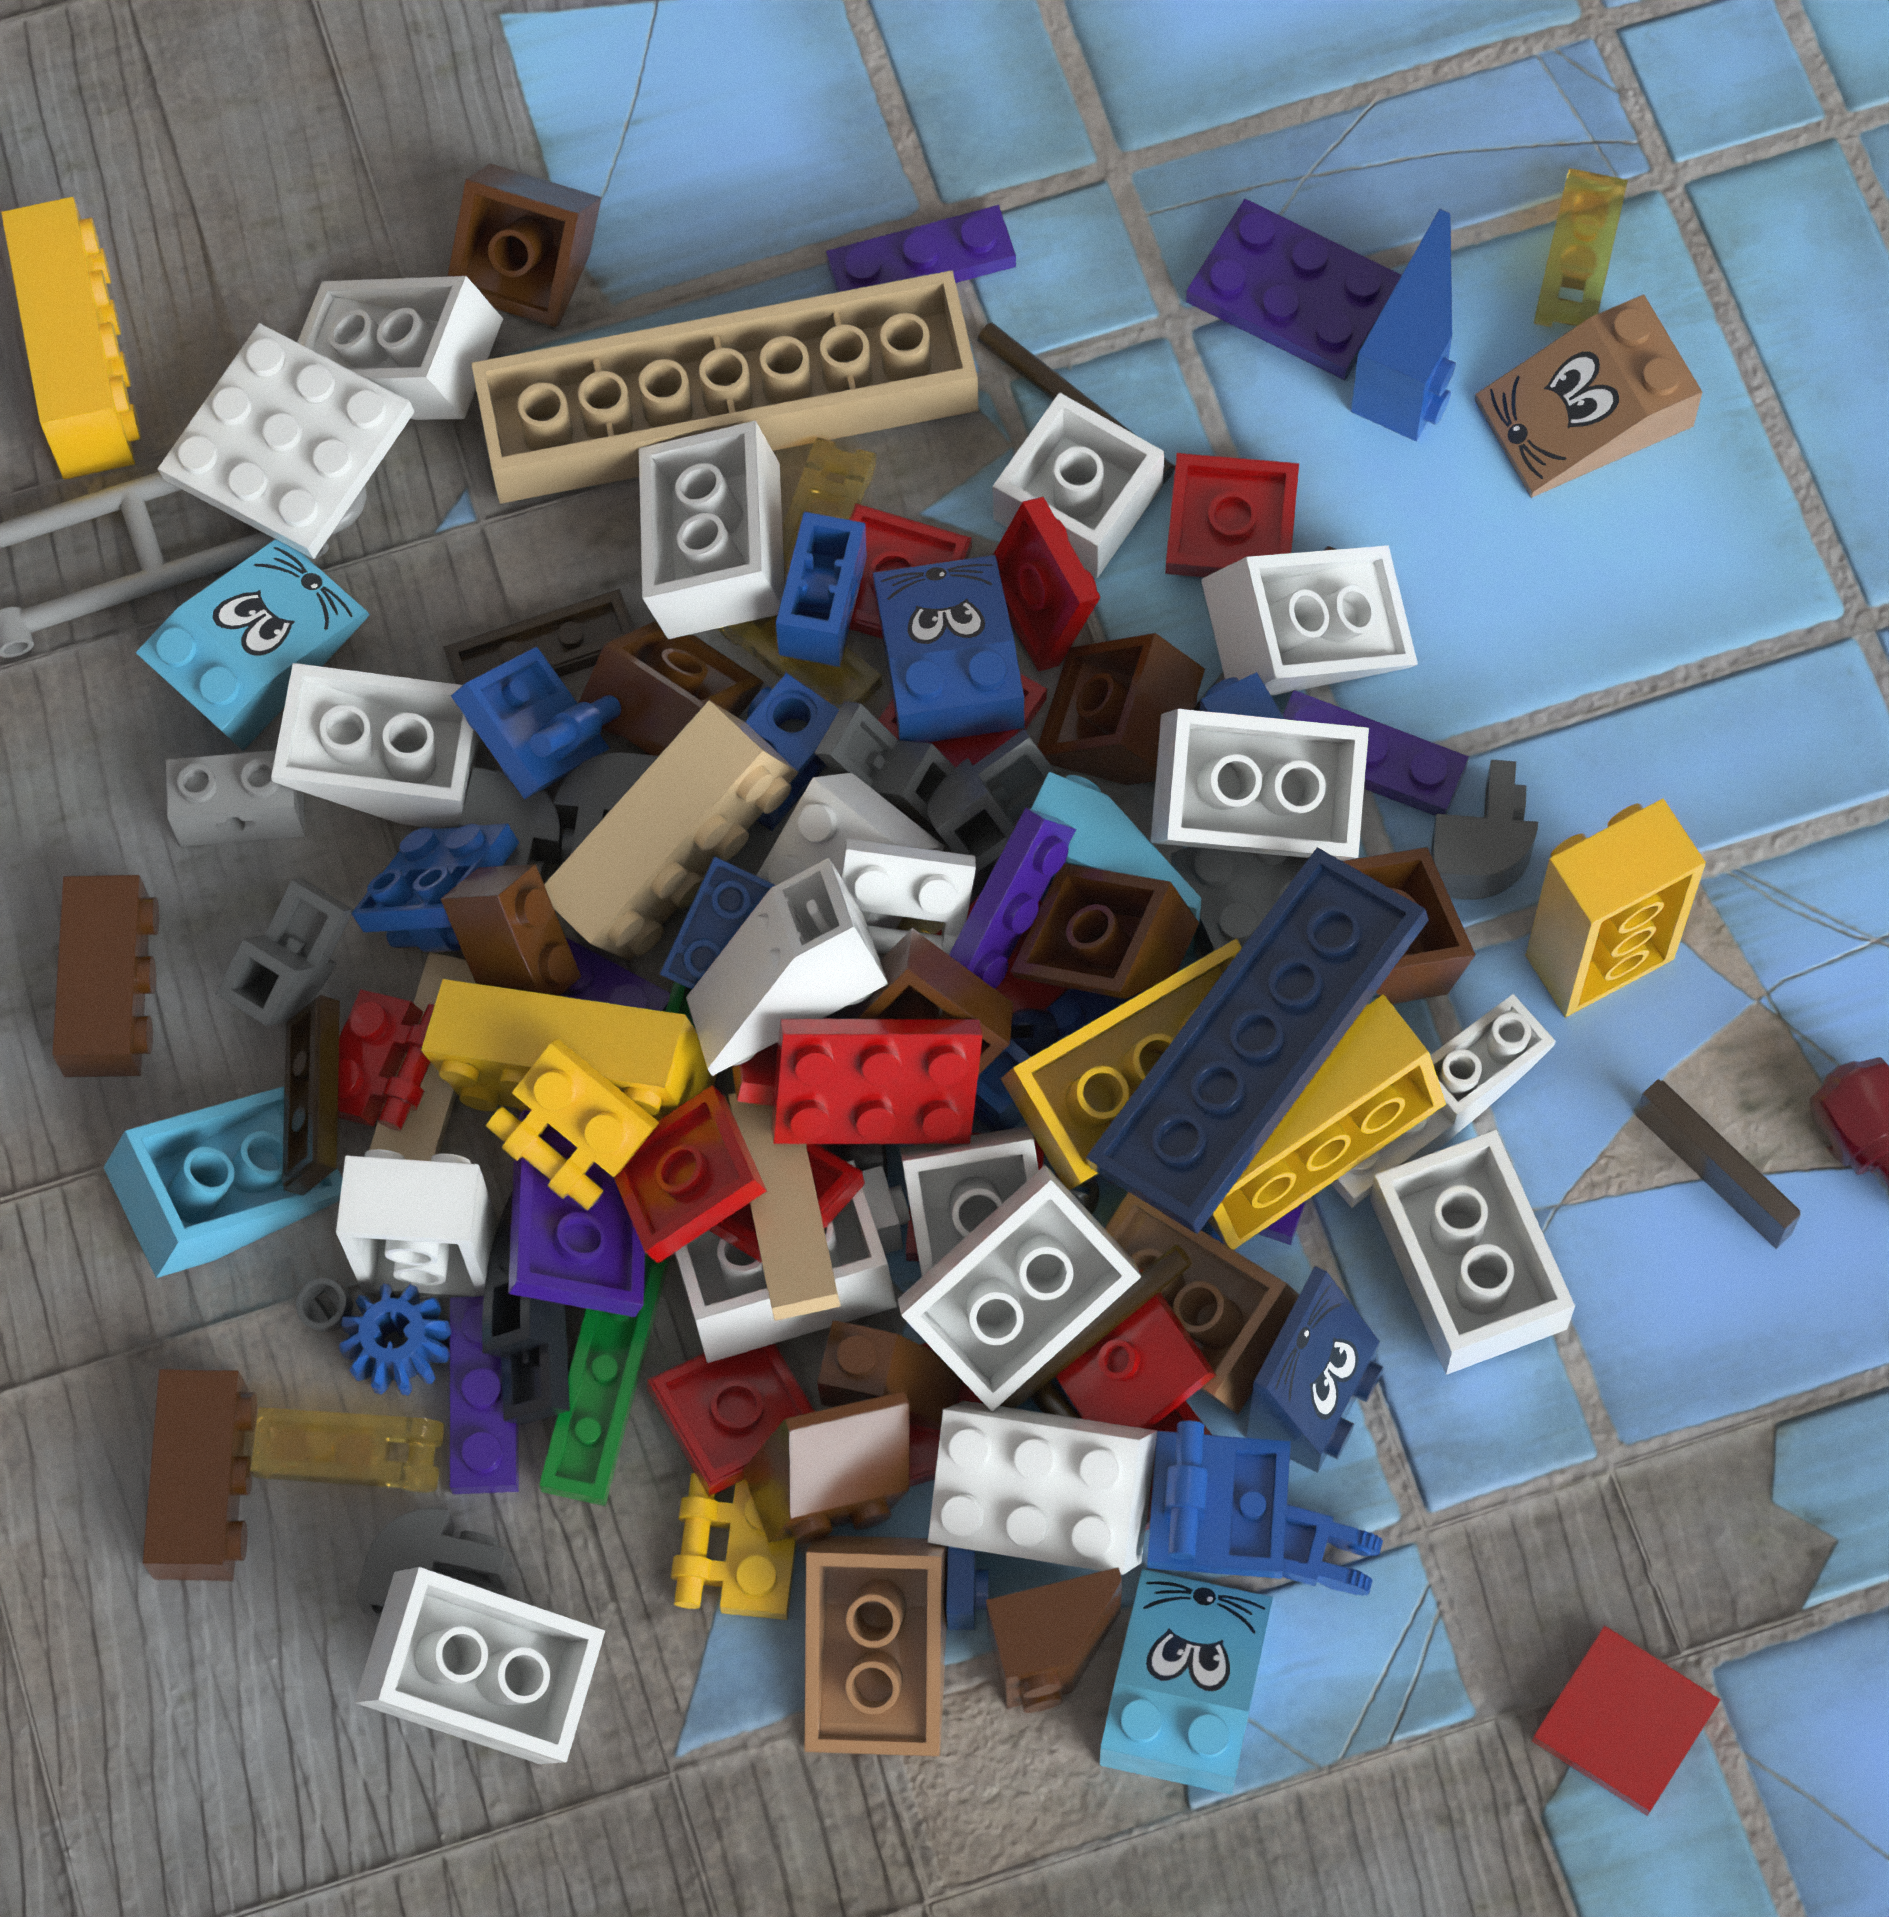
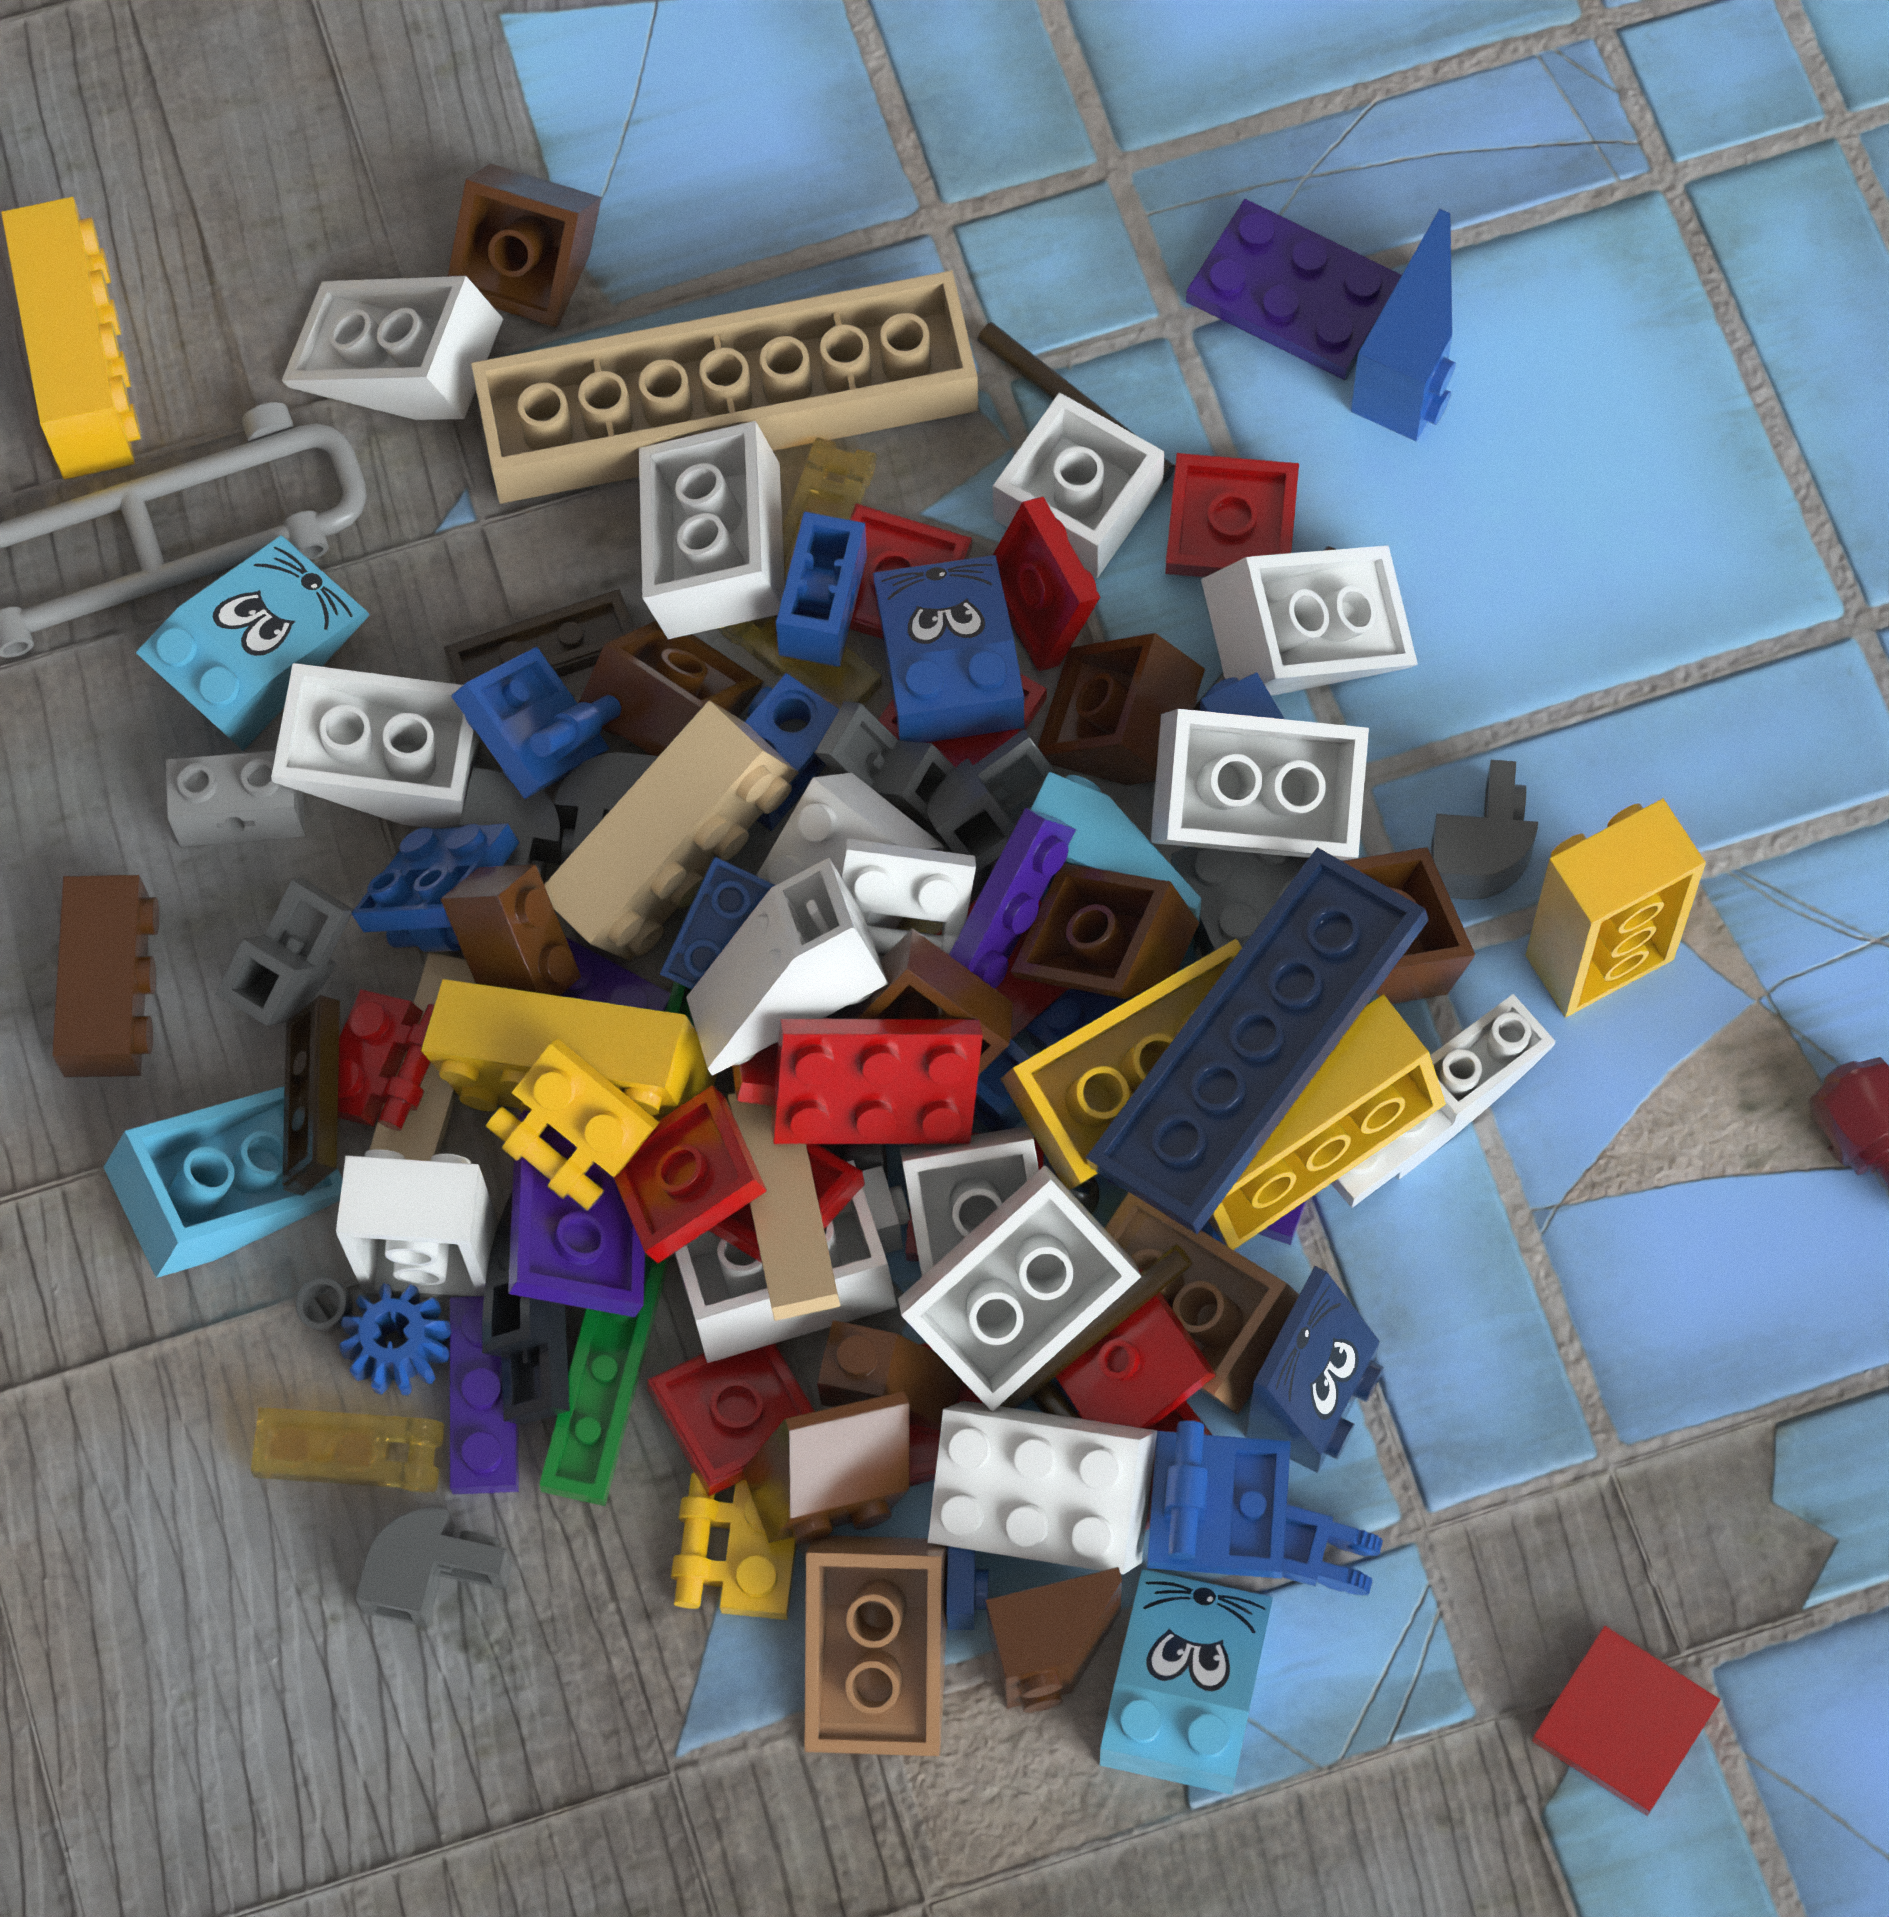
reddish brown brick [143,1369,257,1581] -> none
white plate [158,323,414,559] -> none
white brick [354,1567,605,1764] -> none
dark purple plate [826,205,1016,292] -> none
dark blue hinge [1010,1008,1058,1057] -> none
dark purple plate [1283,690,1469,816] -> none
white brick [1370,1130,1575,1375] -> none
medium nougat slope [1475,294,1703,498] -> none
clear yellow plate [1534,168,1628,327] -> none
dark brown tile [1635,1079,1801,1249] -> none

